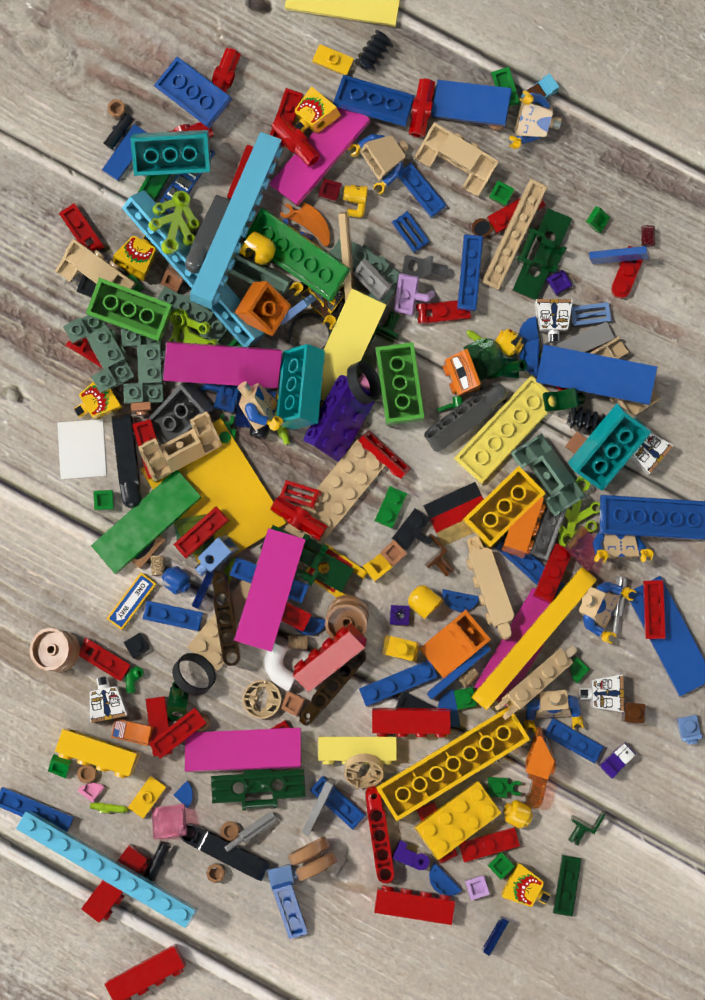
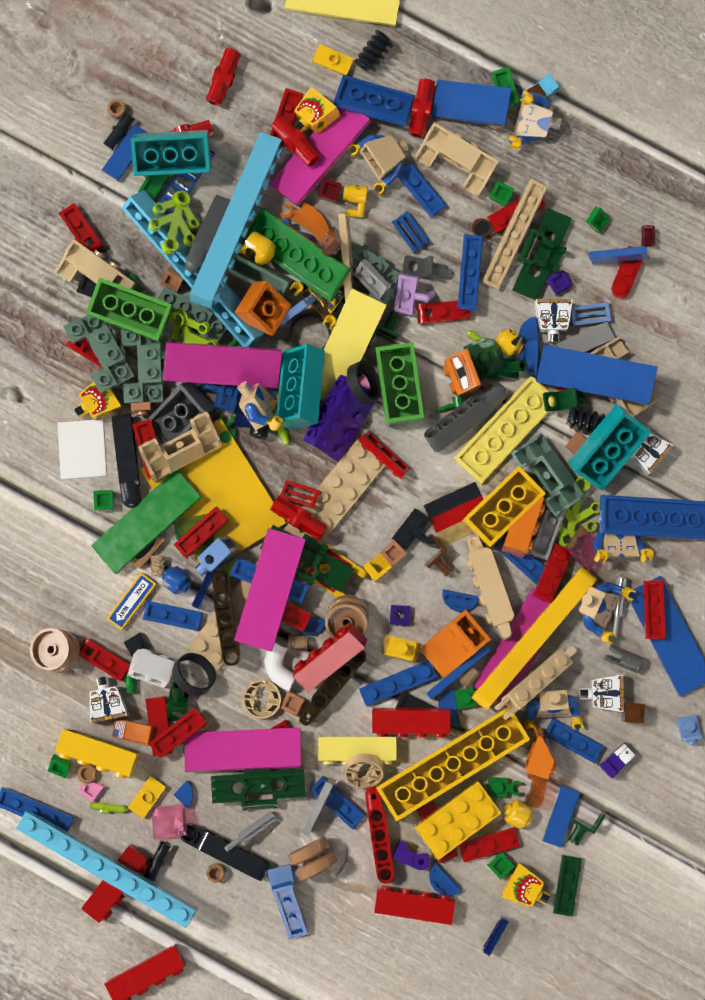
yellow torso [113,235,156,281] -> none
blue tile [154,57,232,129] -> none
medium nougat tile [220,821,240,841] -> none
red tile [227,144,253,200] -> none
green plate [374,486,407,529] -> none
yellow helmet [408,585,443,619] -> none
lavender plate [465,875,489,900] -> none
green tile [570,656,590,684] -> none
none -> white brick [127,649,175,688]
none -> reddish brown tile [321,226,341,257]
none -> blue tile [542,785,580,848]
none -> dark grey hinge [604,645,643,673]

